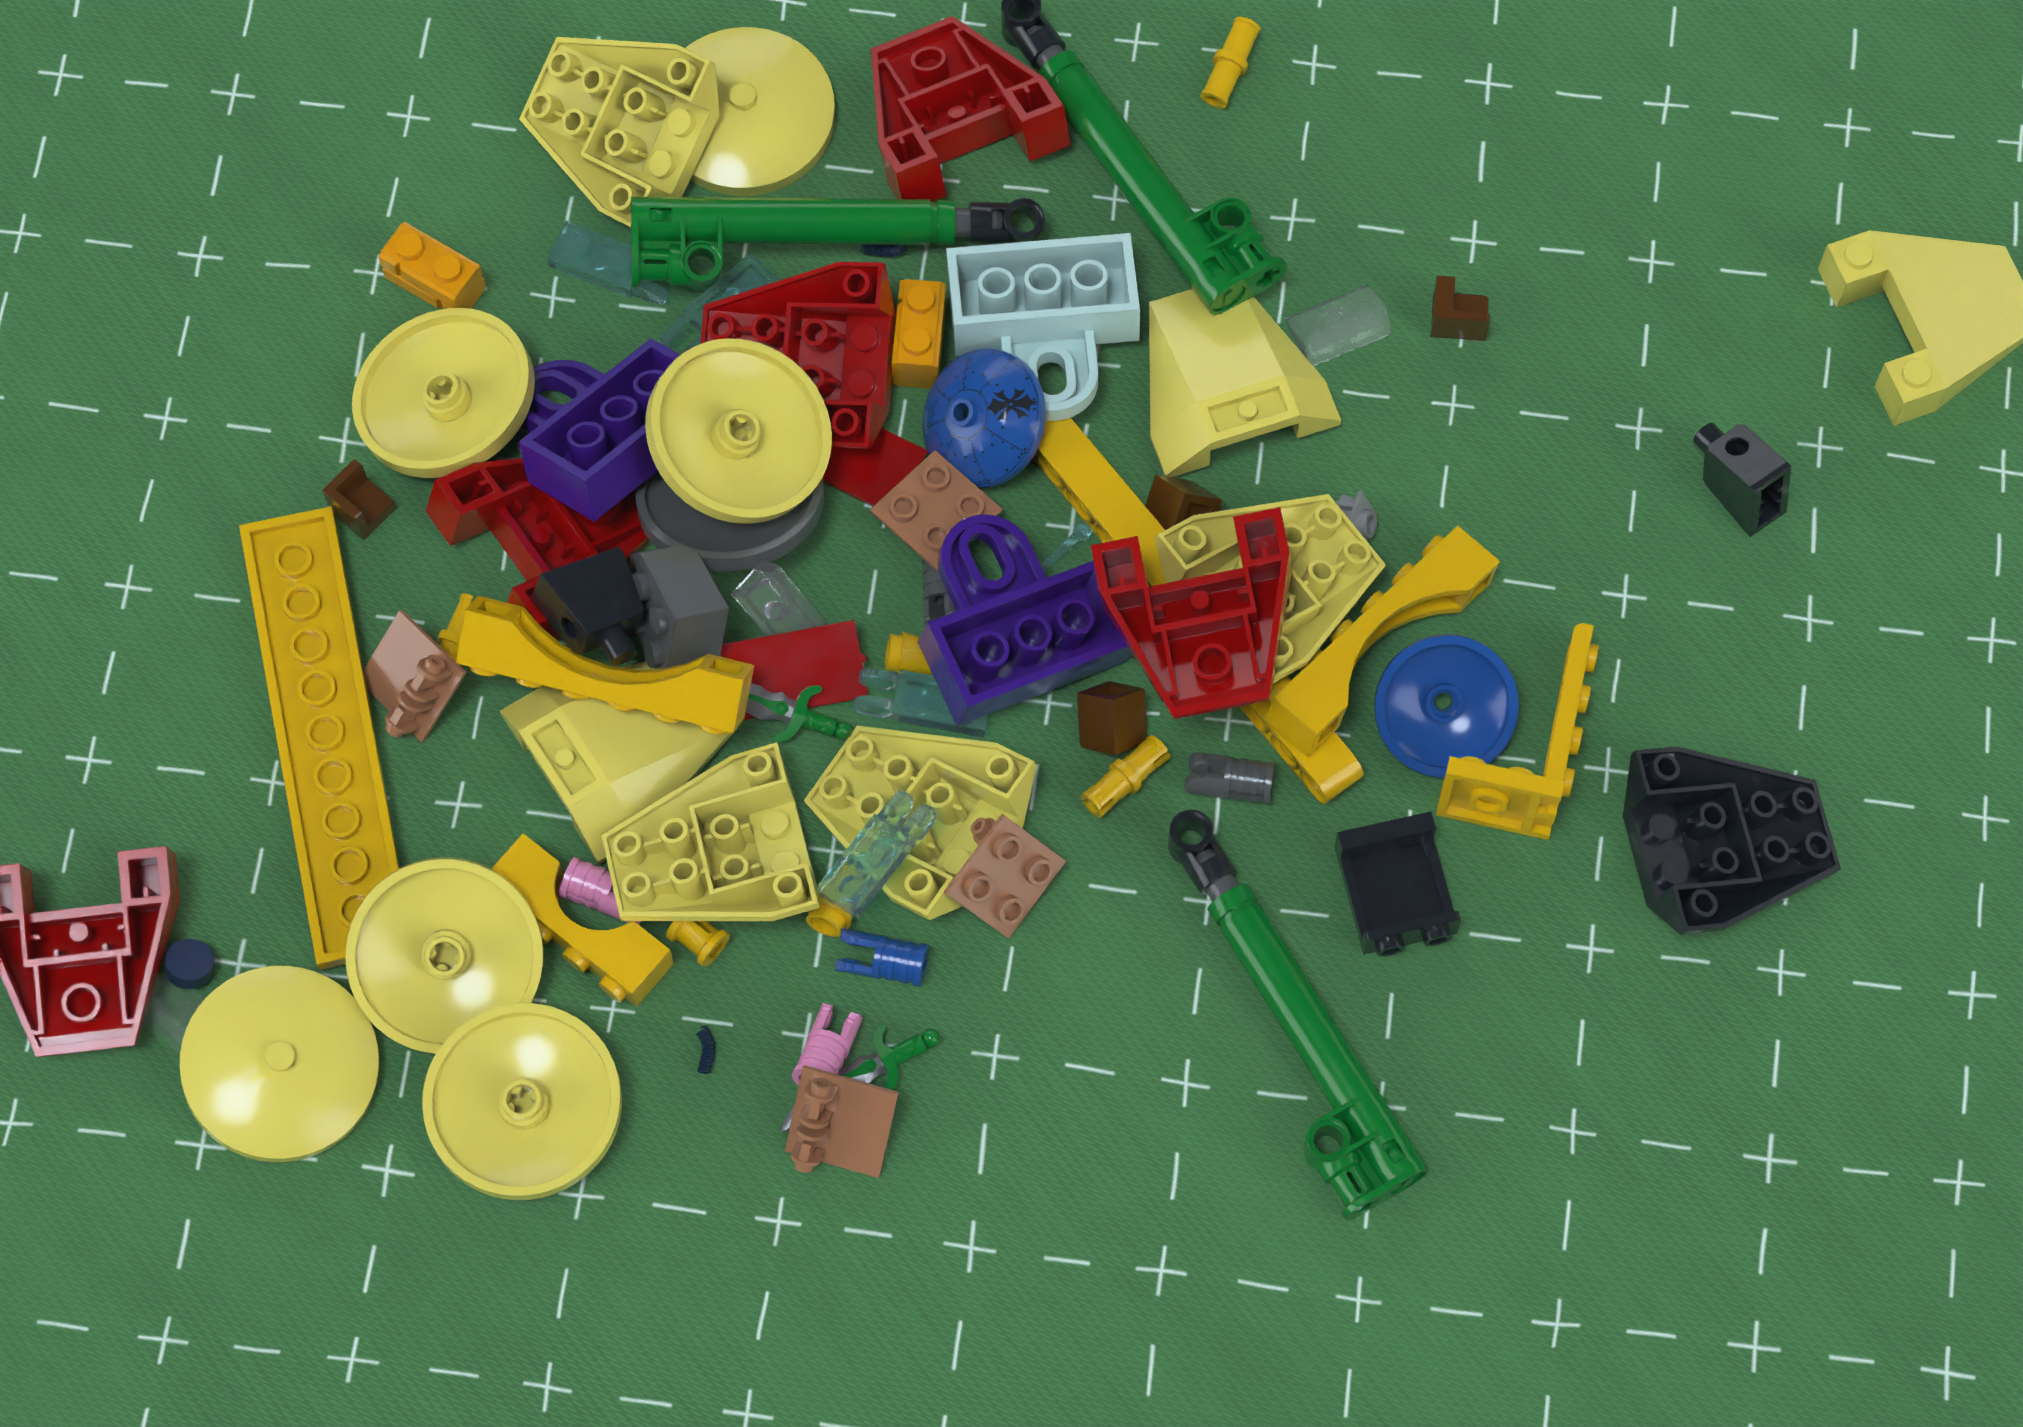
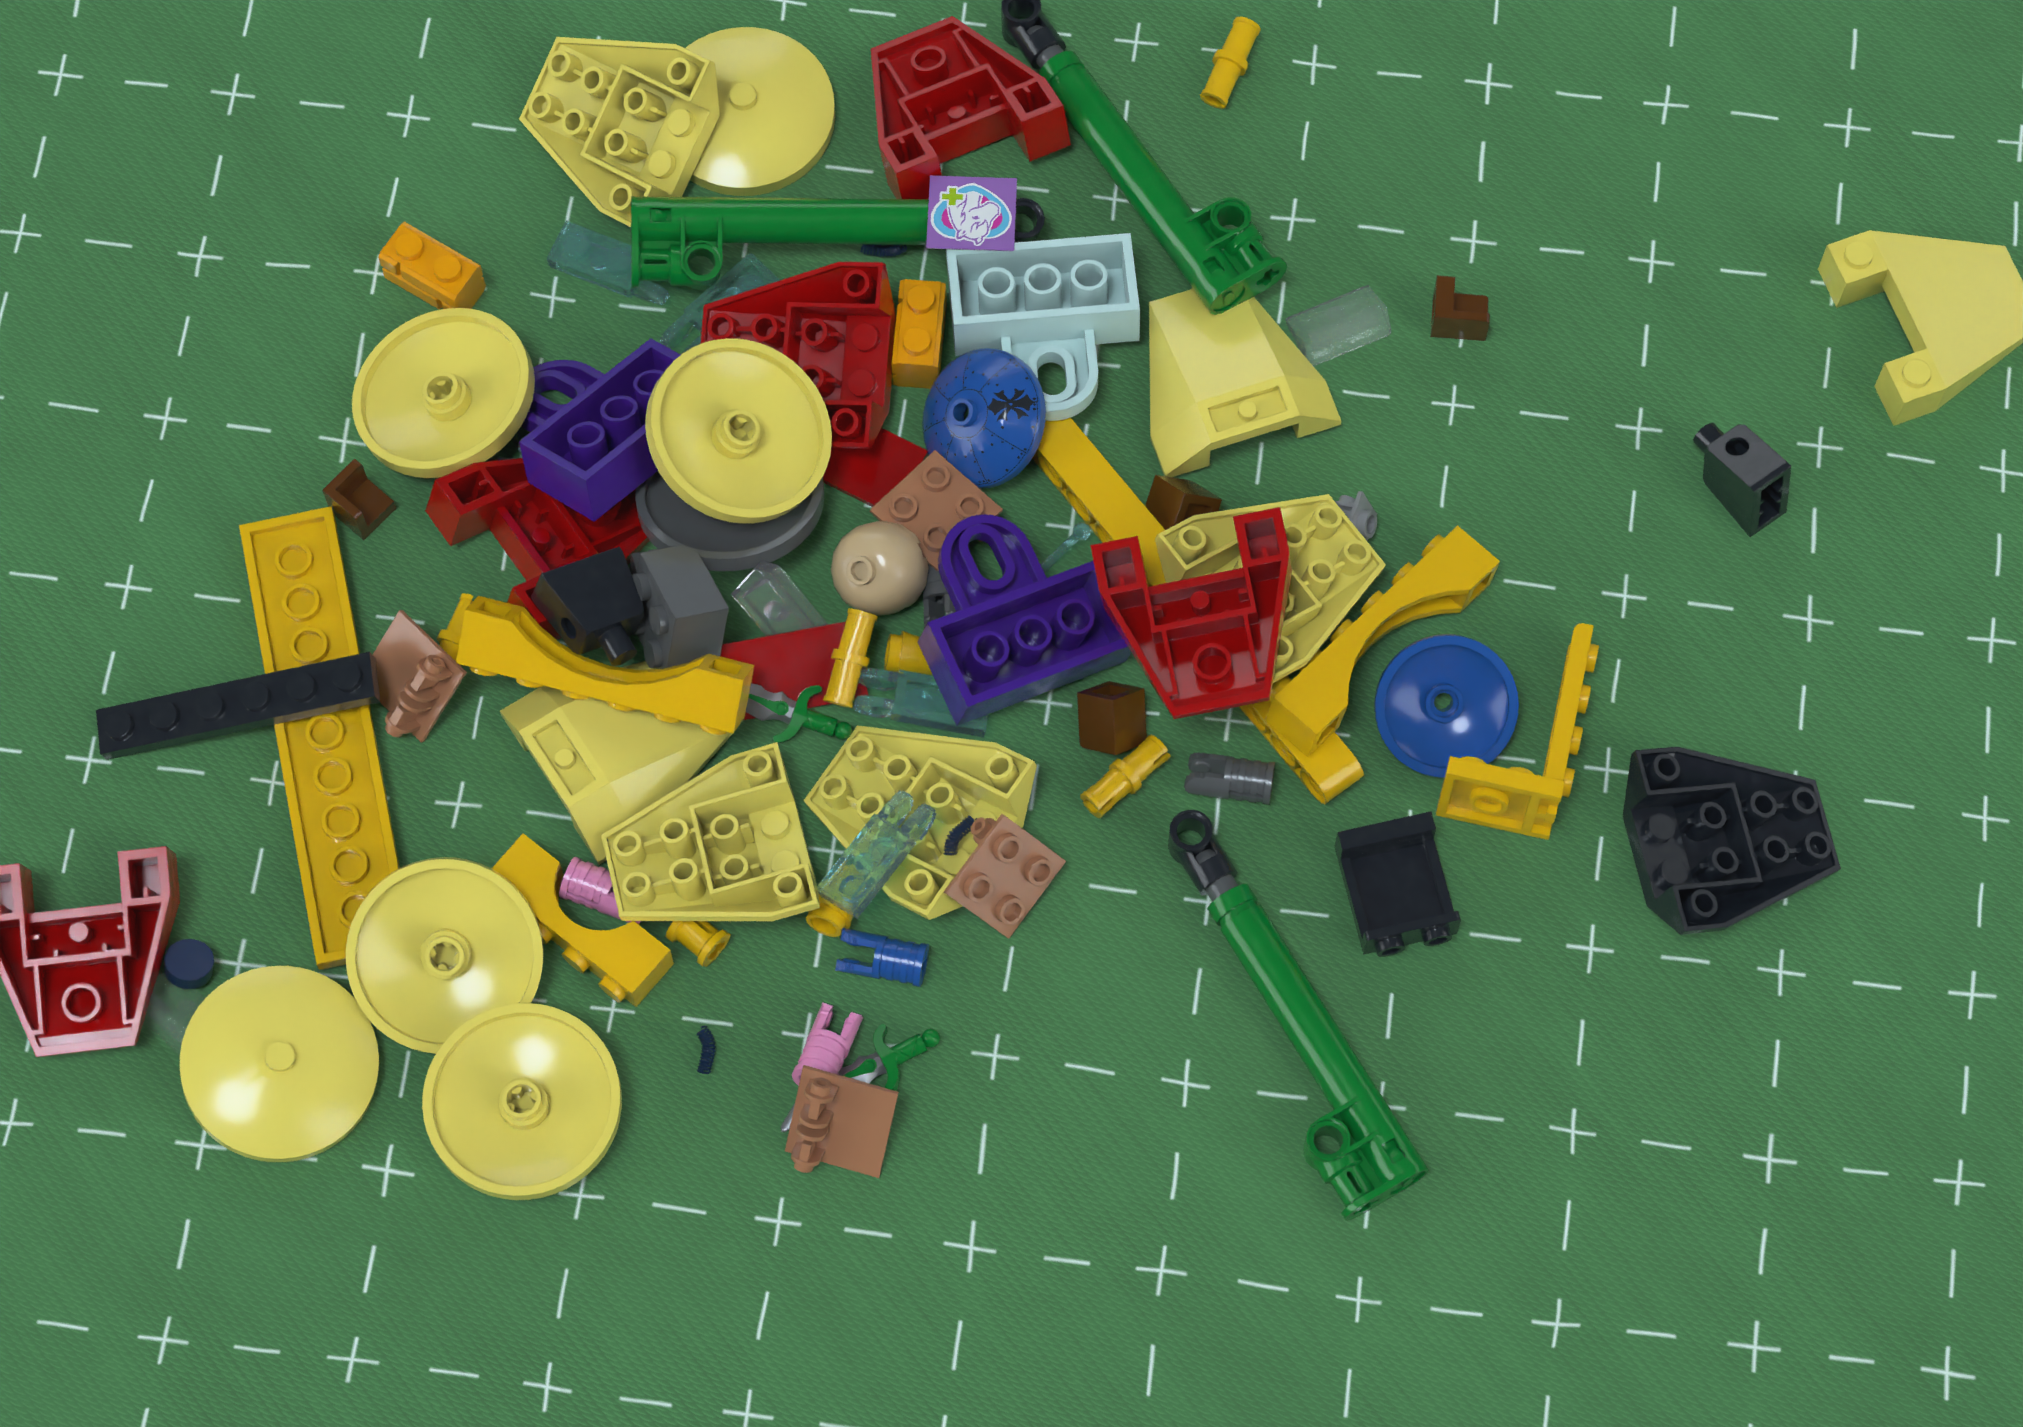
none -> black plate [96,652,380,760]
none -> yellow pin [823,608,878,708]
none -> tan cylinder [831,521,929,616]
none -> sticker [926,175,1017,251]
none -> dark blue leg [943,815,977,855]

